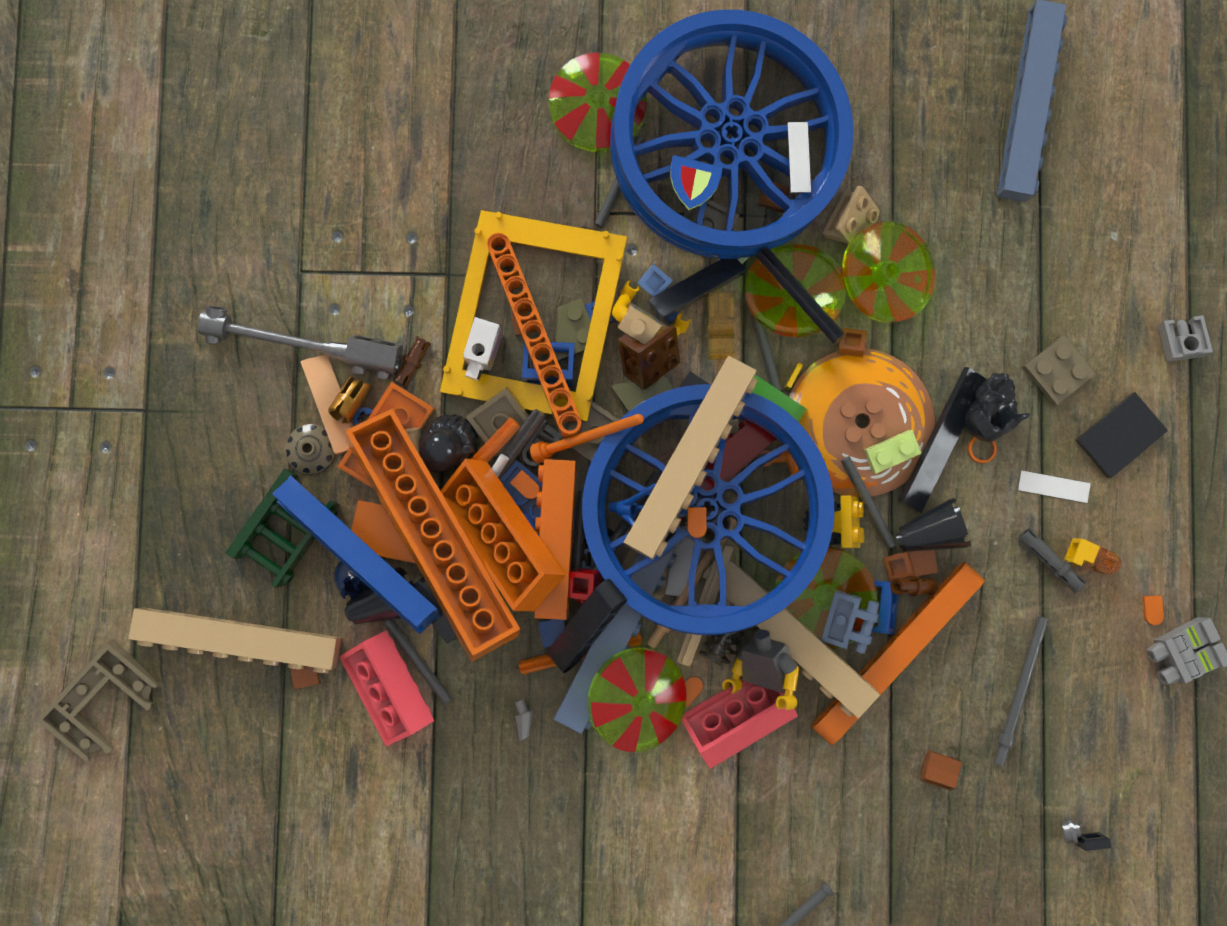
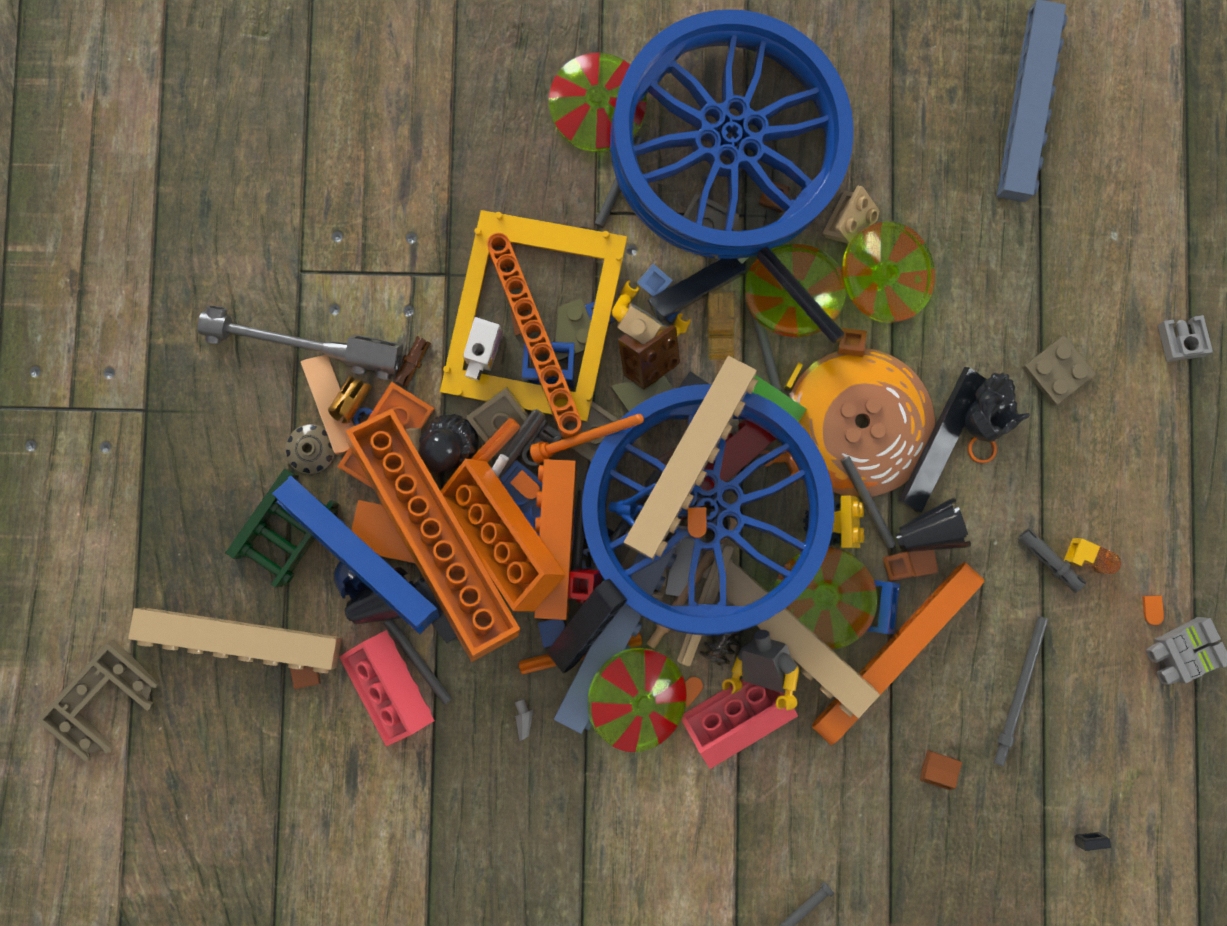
blue shield [670,155,723,210] -> none
white sticker [788,122,811,192] -> none
sand blue plate [821,590,879,653] -> none
yellowish green plate [864,430,922,474] -> none
reddish brown pin [890,576,938,596] -> none
white sticker [1018,470,1091,503] -> none
flat silver plate [1061,817,1082,844] -> none
black tile [1075,392,1168,479] -> none

